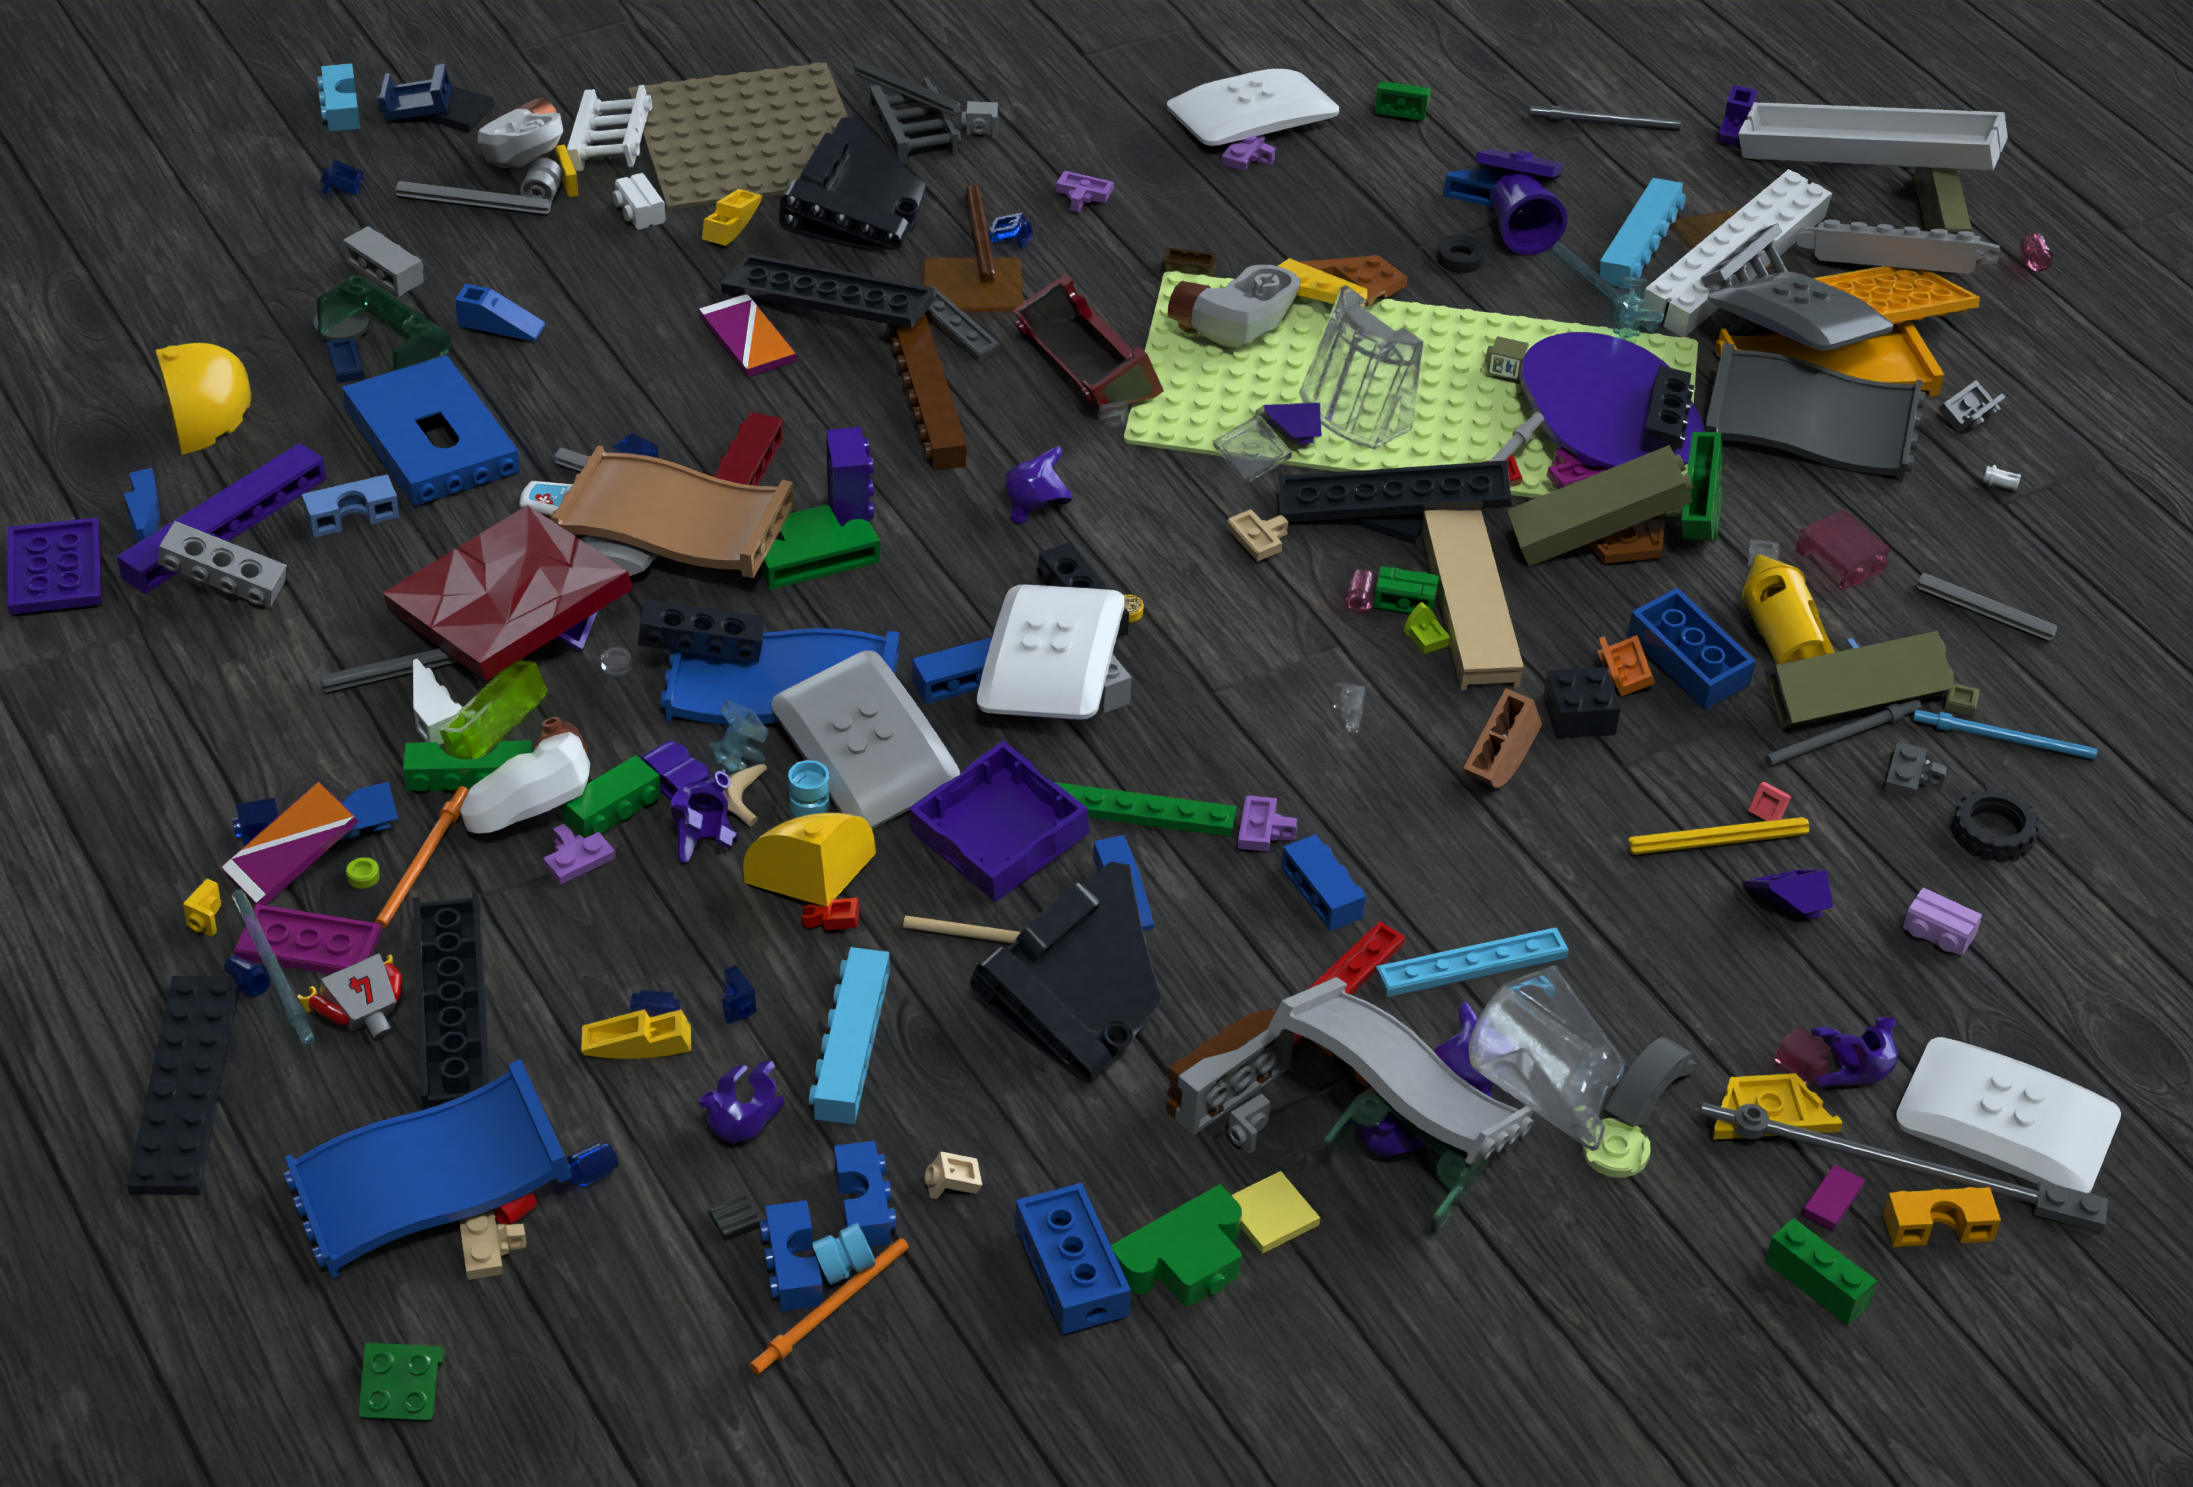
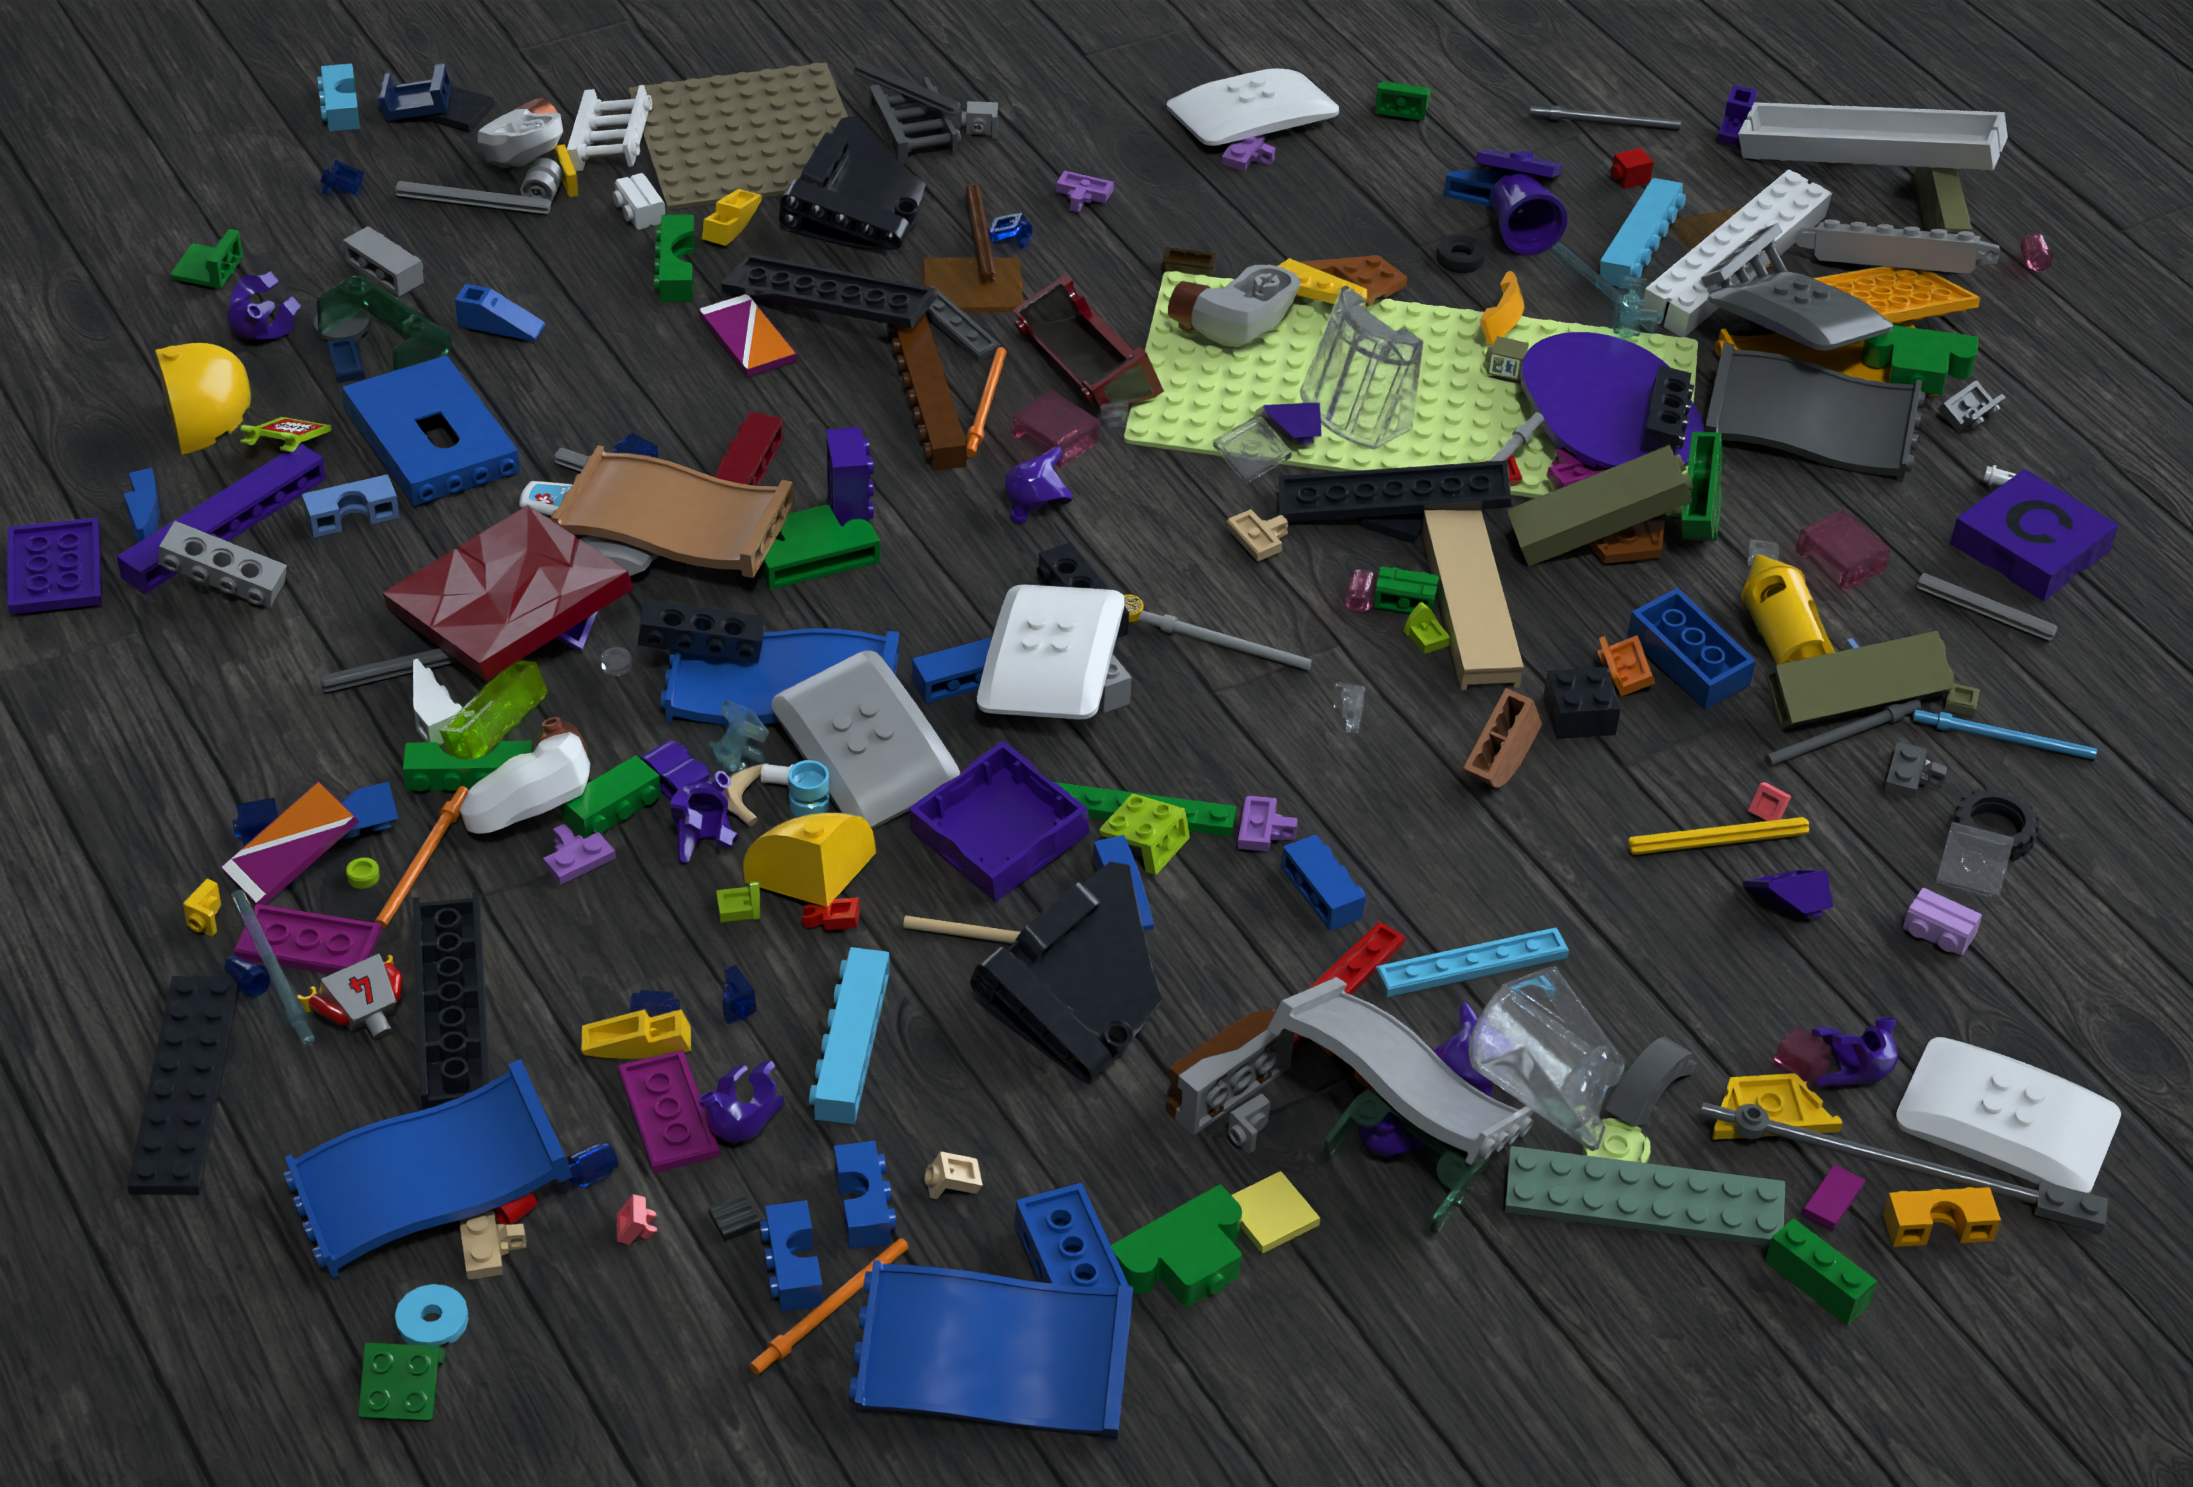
medium azure wheel [812,1223,876,1285] -> none
none -> green bracket [171,229,243,288]
none -> dark purple piece [227,271,301,340]
none -> lime flag [240,417,331,452]
none -> medium azure tile [395,1284,469,1346]
none -> coral tile [616,1194,657,1245]
none -> magenta tile [617,1050,720,1174]
none -> green arch [654,215,695,302]
none -> lime tile [716,881,761,923]
none -> white pin [761,763,795,785]
none -> blue panel [849,1260,1133,1438]
none -> orange bar [966,347,1007,458]
none -> clear pink panel [1012,390,1100,468]
none -> lime bracket [1099,794,1190,875]
none -> light grey bar [1139,610,1312,671]
none -> light orange slope [1480,271,1524,345]
none -> sand green plate [1504,1146,1785,1246]
none -> red brick [1610,148,1654,189]
none -> green brick [1862,325,1979,395]
none -> clear tile [1936,822,2014,899]
none -> dark purple tile [1950,469,2119,601]

